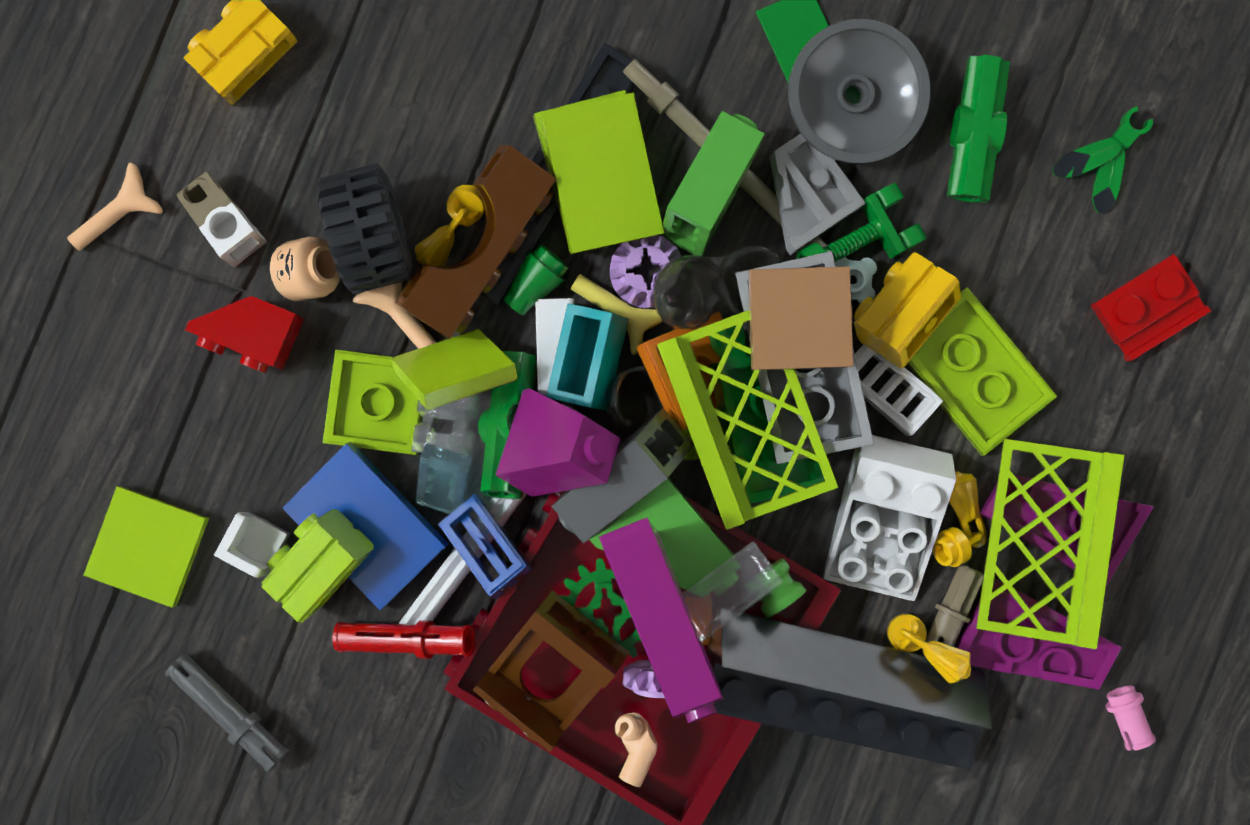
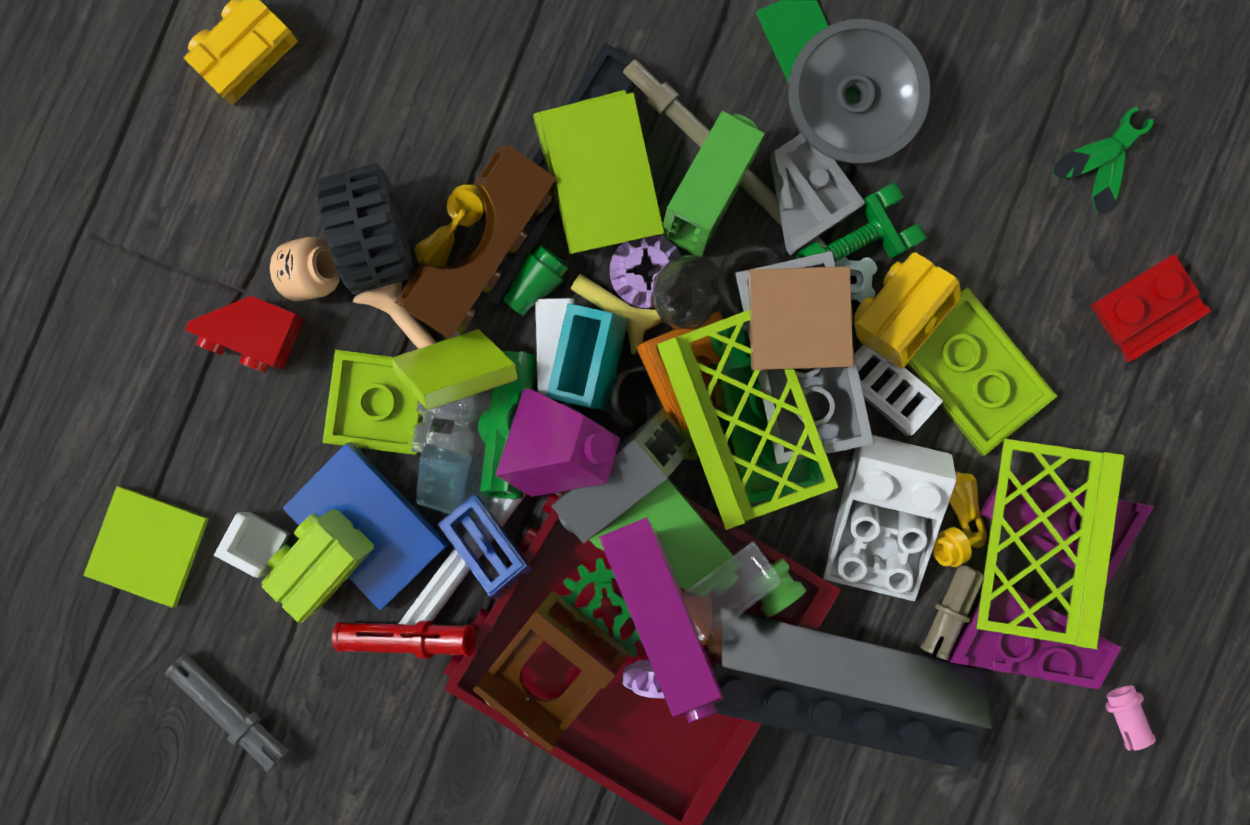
light nougat piece [67,163,163,251] -> none
white leg [177,171,267,267] -> none
light nougat arm [615,713,658,787] -> none
yellow piece [887,614,971,684] -> none
green piece [947,55,1010,203] -> none

